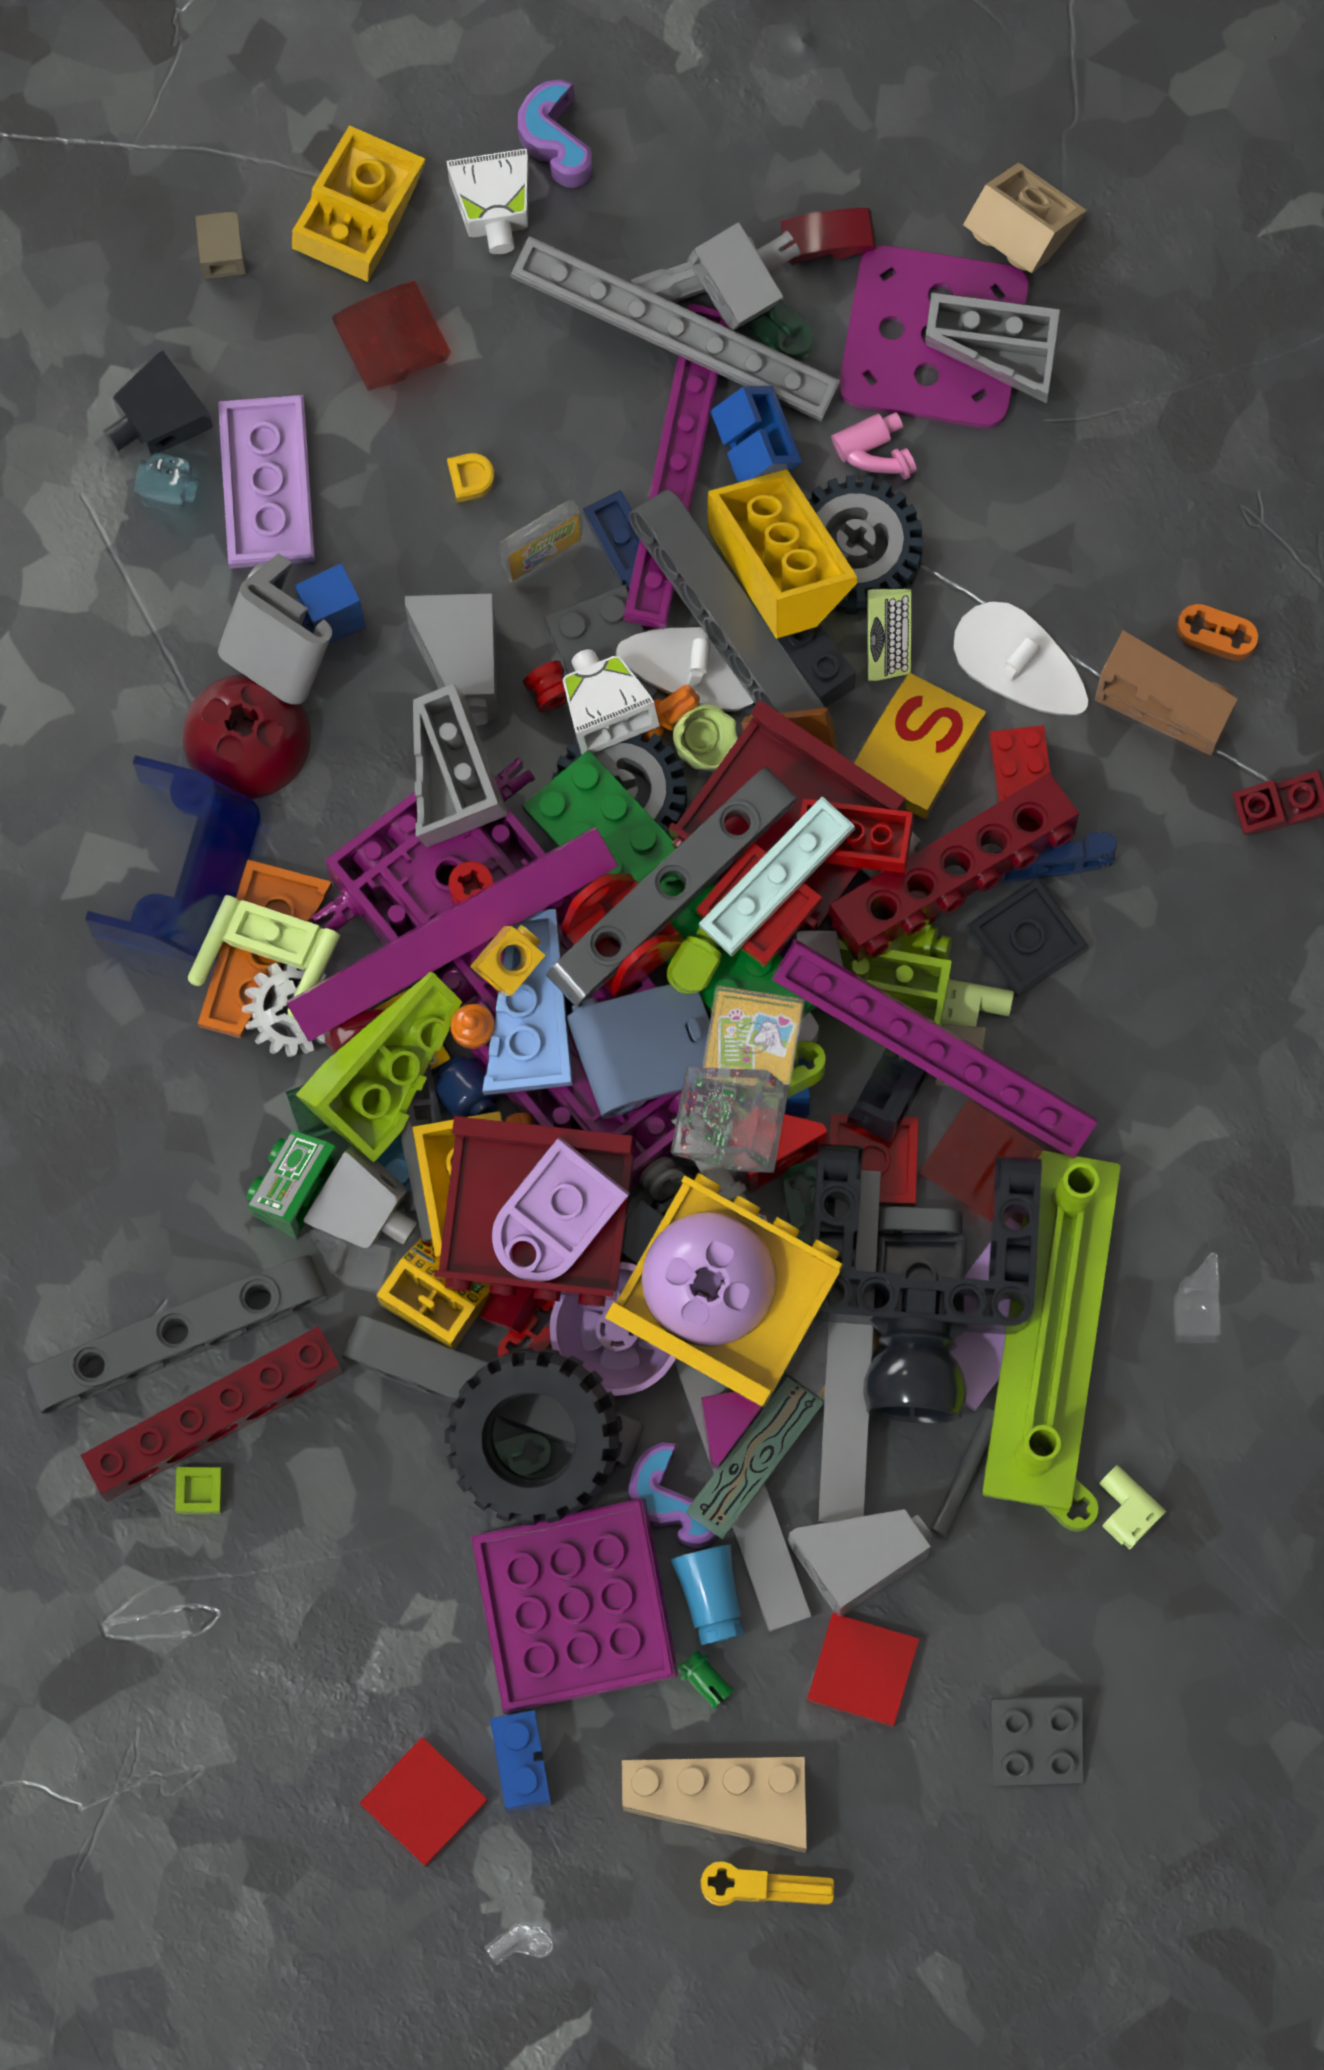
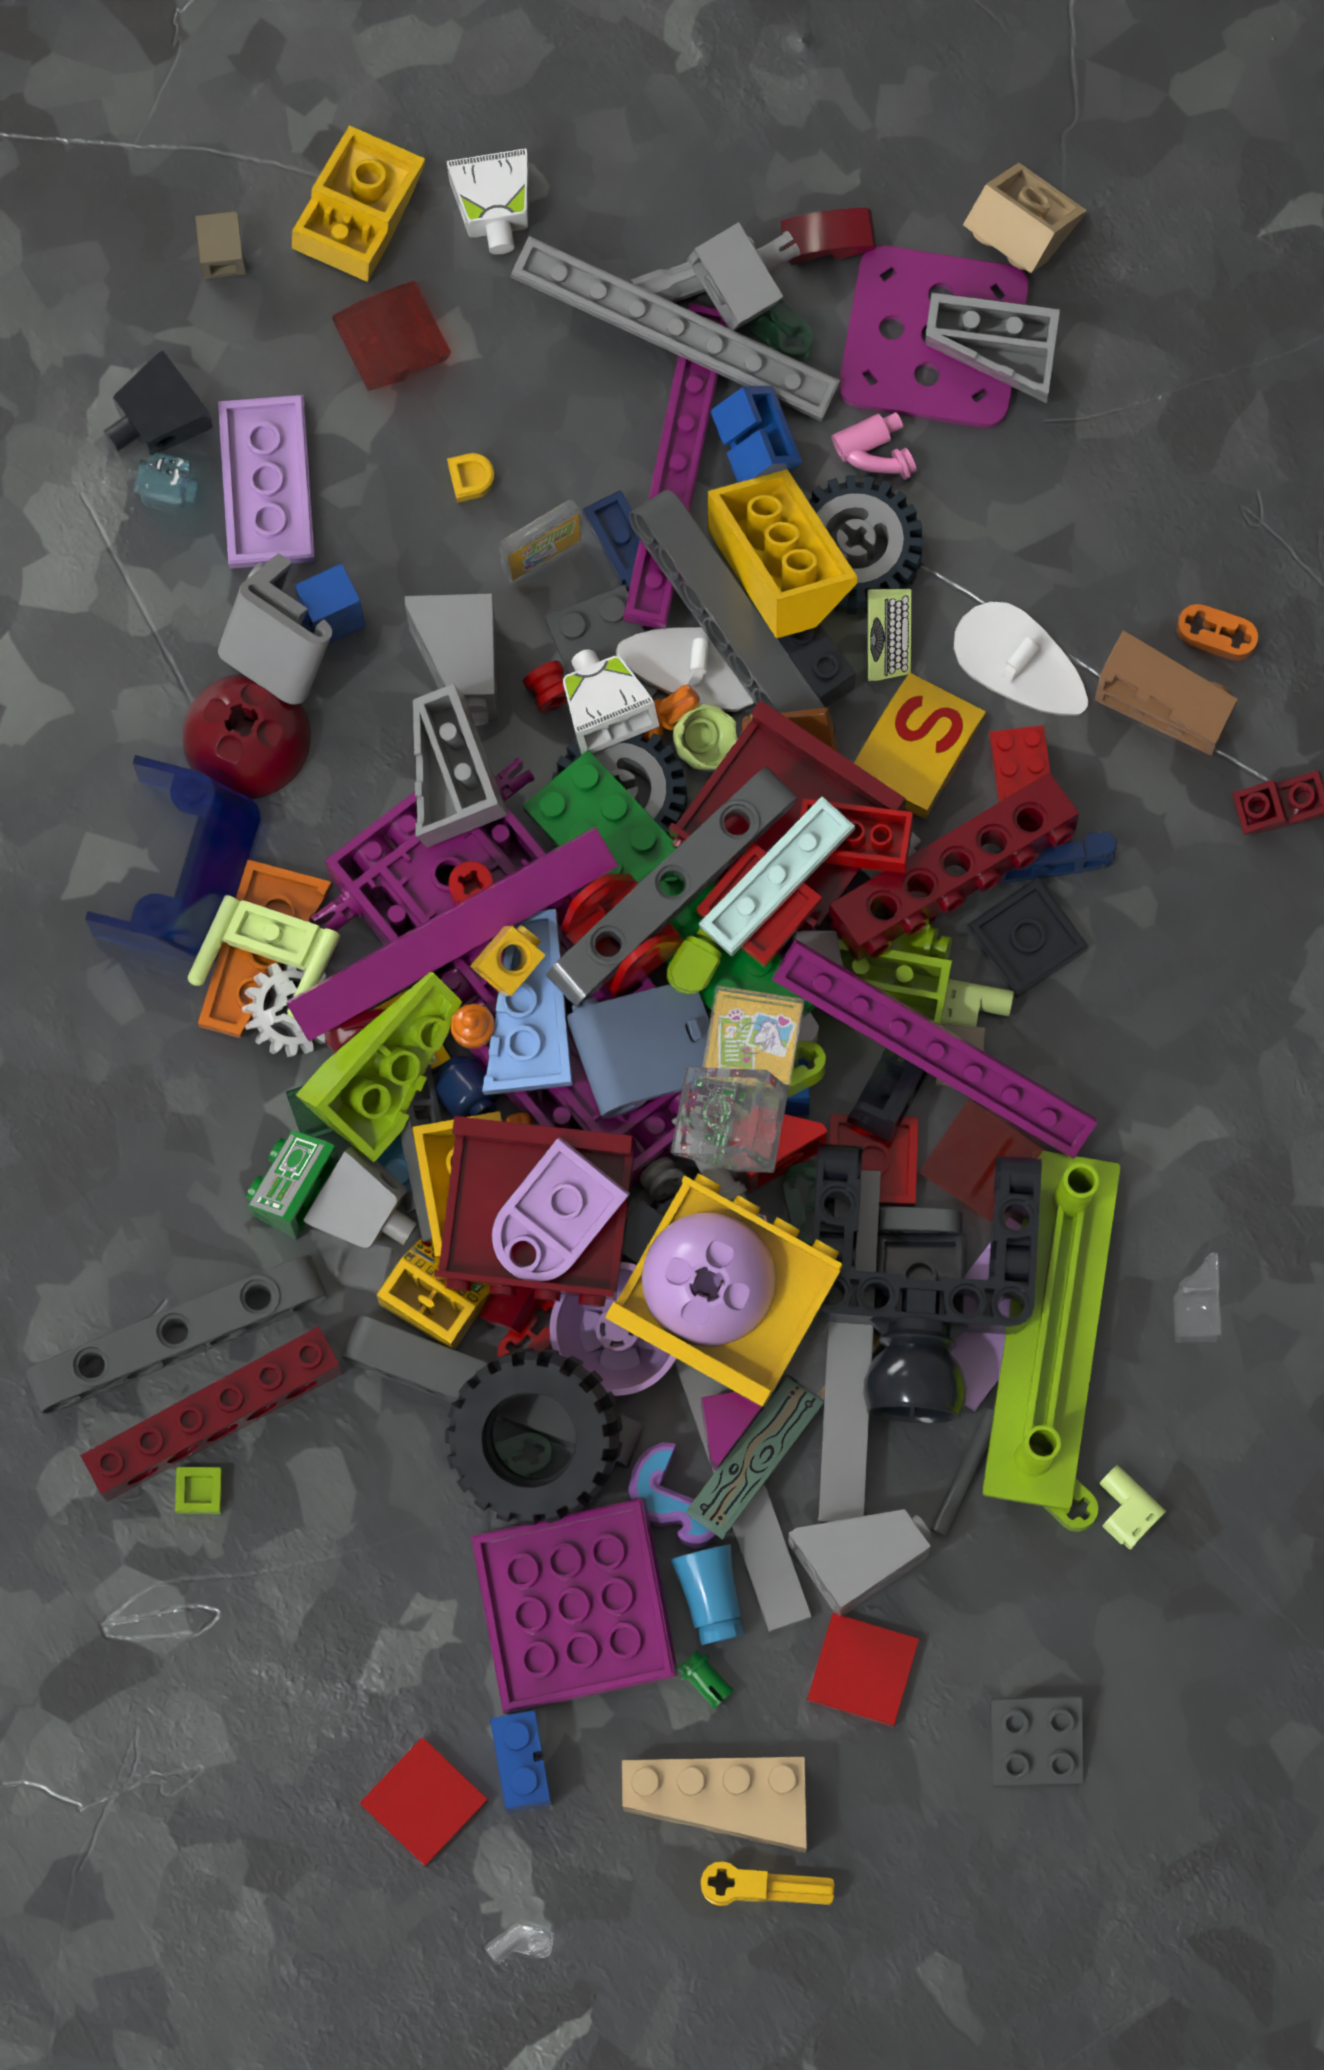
medium lavender animal [518,79,592,188] -> none

